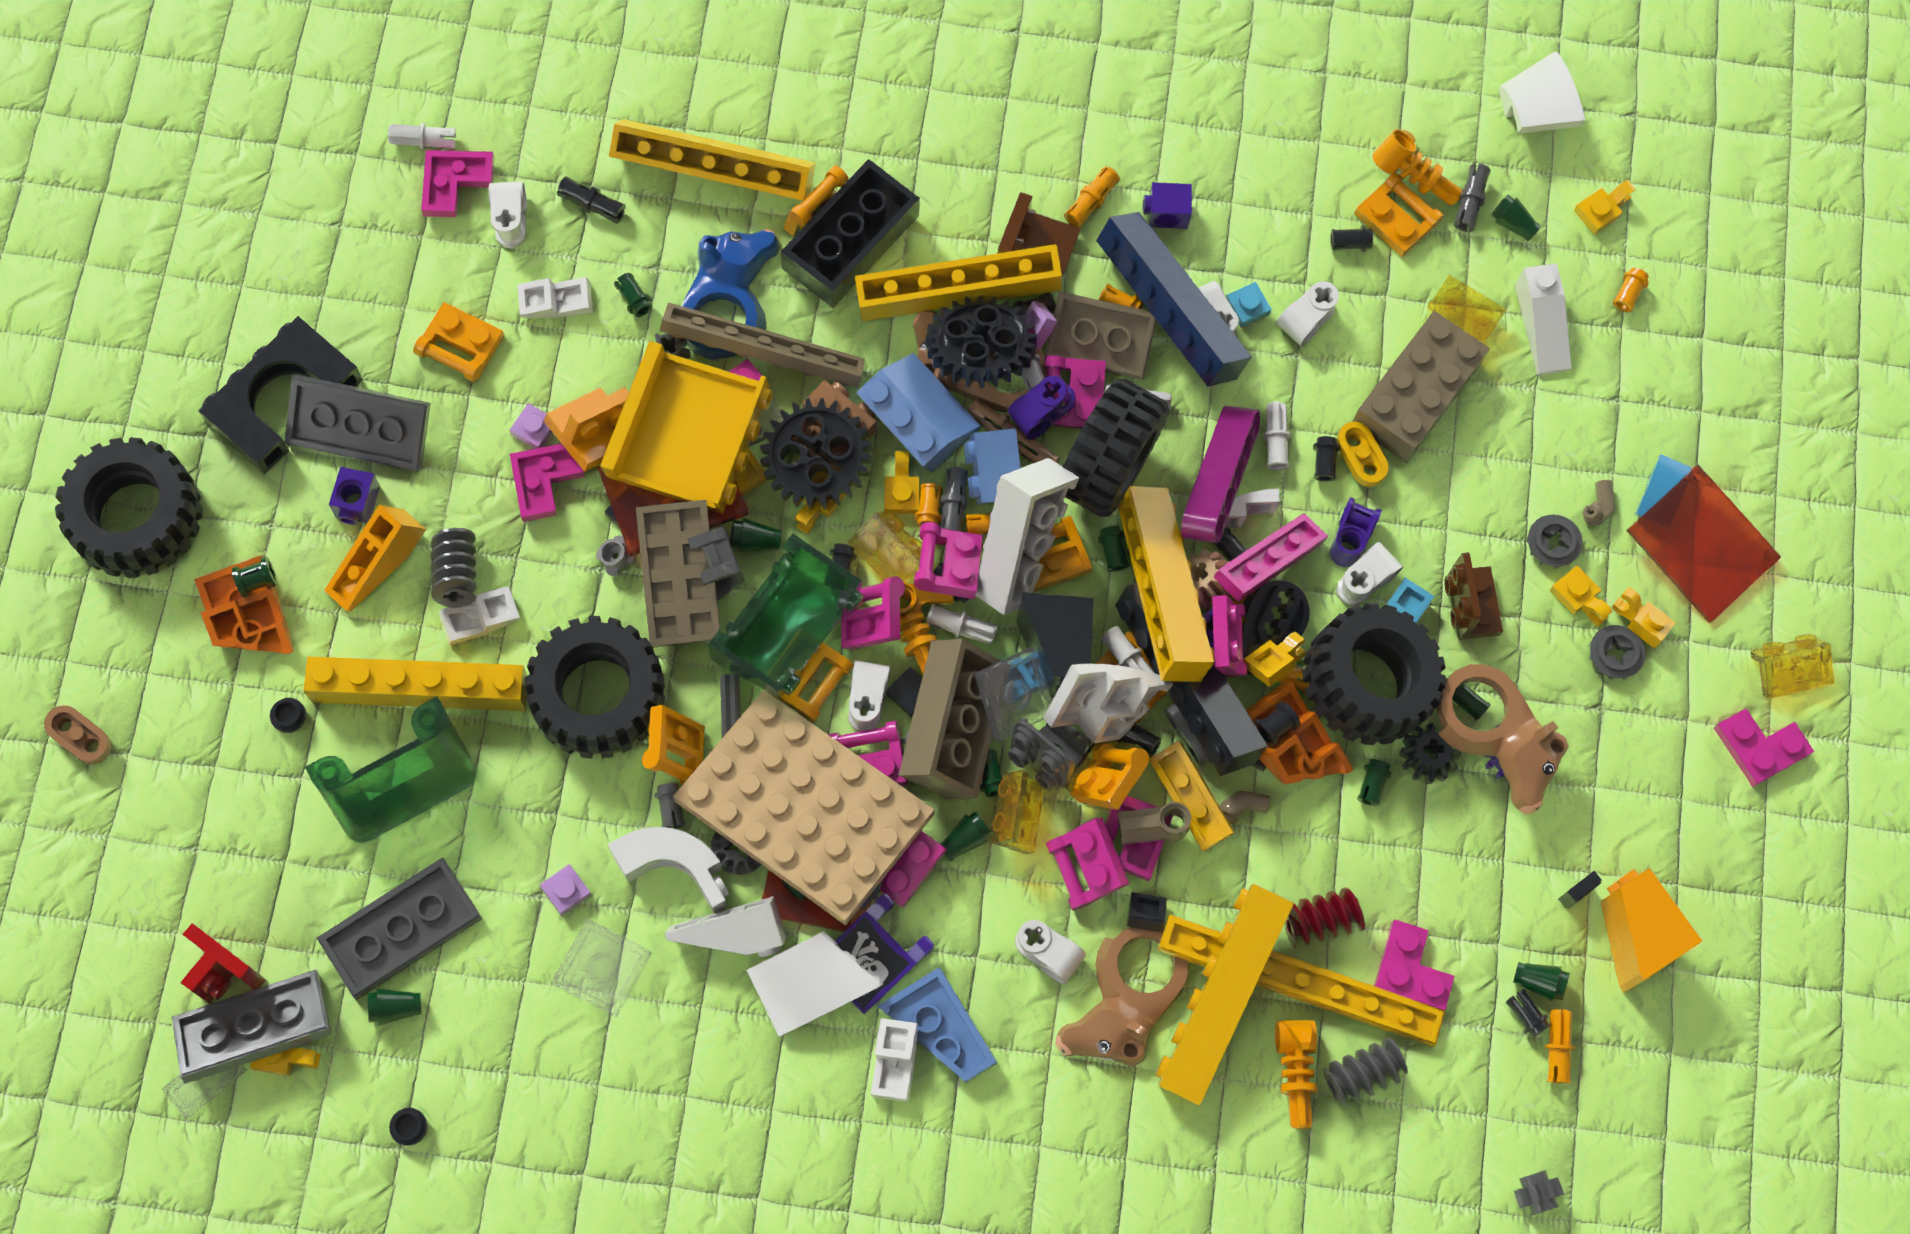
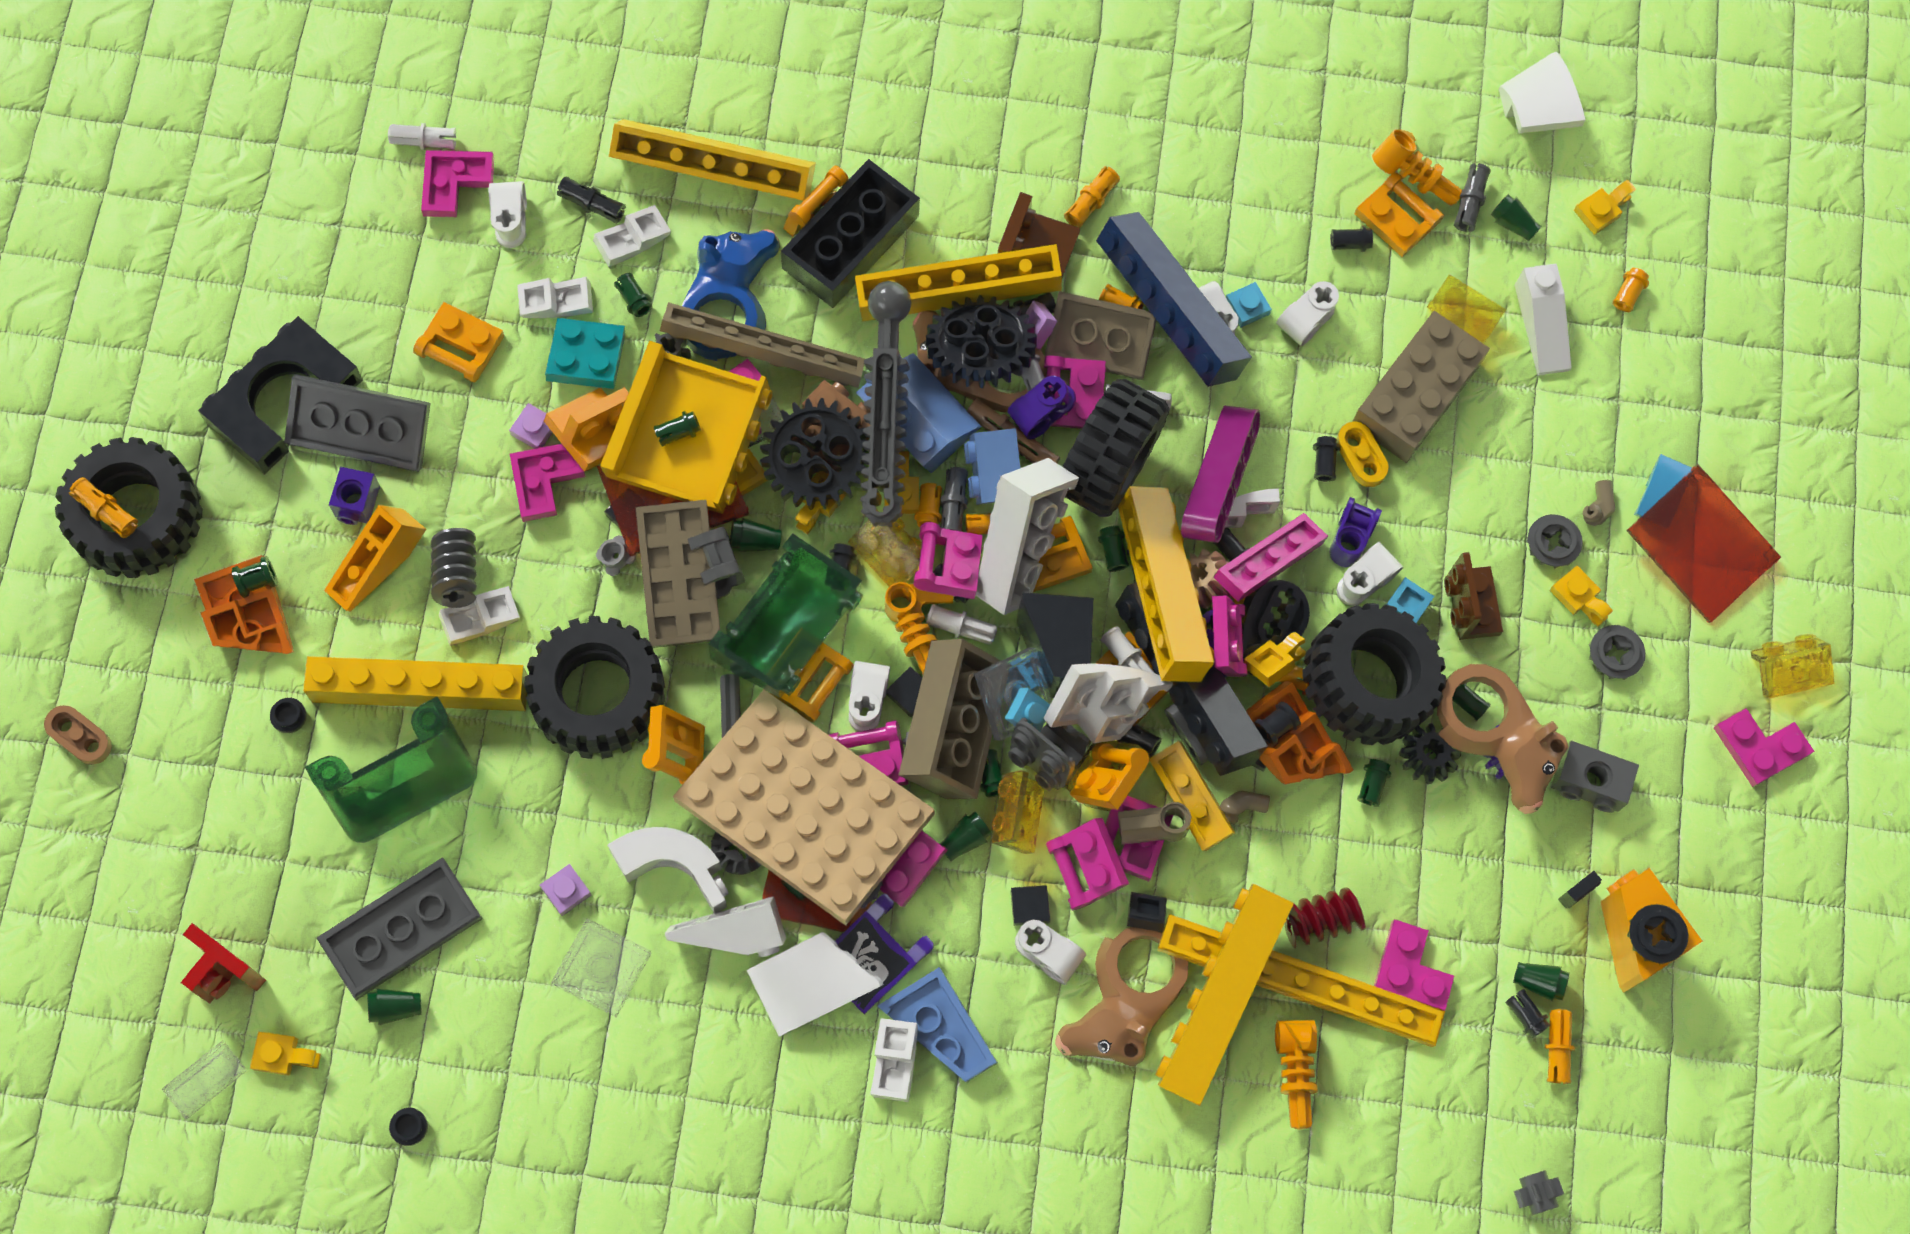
dark grey tile [172,969,332,1084] -> none
dark grey pin [654,783,685,829] -> none
dark pink plate [841,576,905,650] -> none
dark purple brick [1143,182,1192,229] -> none
white axle [1263,401,1291,470] -> none
dark grey piece [1324,1037,1408,1108] -> none
yellow plate [1612,587,1676,649] -> none
none -> light orange pin [69,477,138,538]
none -> teal plate [545,318,625,389]
none -> white slope [593,205,671,267]
none -> dark green pin [654,411,701,447]
none -> dark grey gear [860,281,912,527]
none -> medium azure plate [1005,688,1050,732]
none -> black tile [1010,885,1050,926]
none -> dark grey brick [1551,740,1639,813]
none -> black gear [1627,904,1688,965]

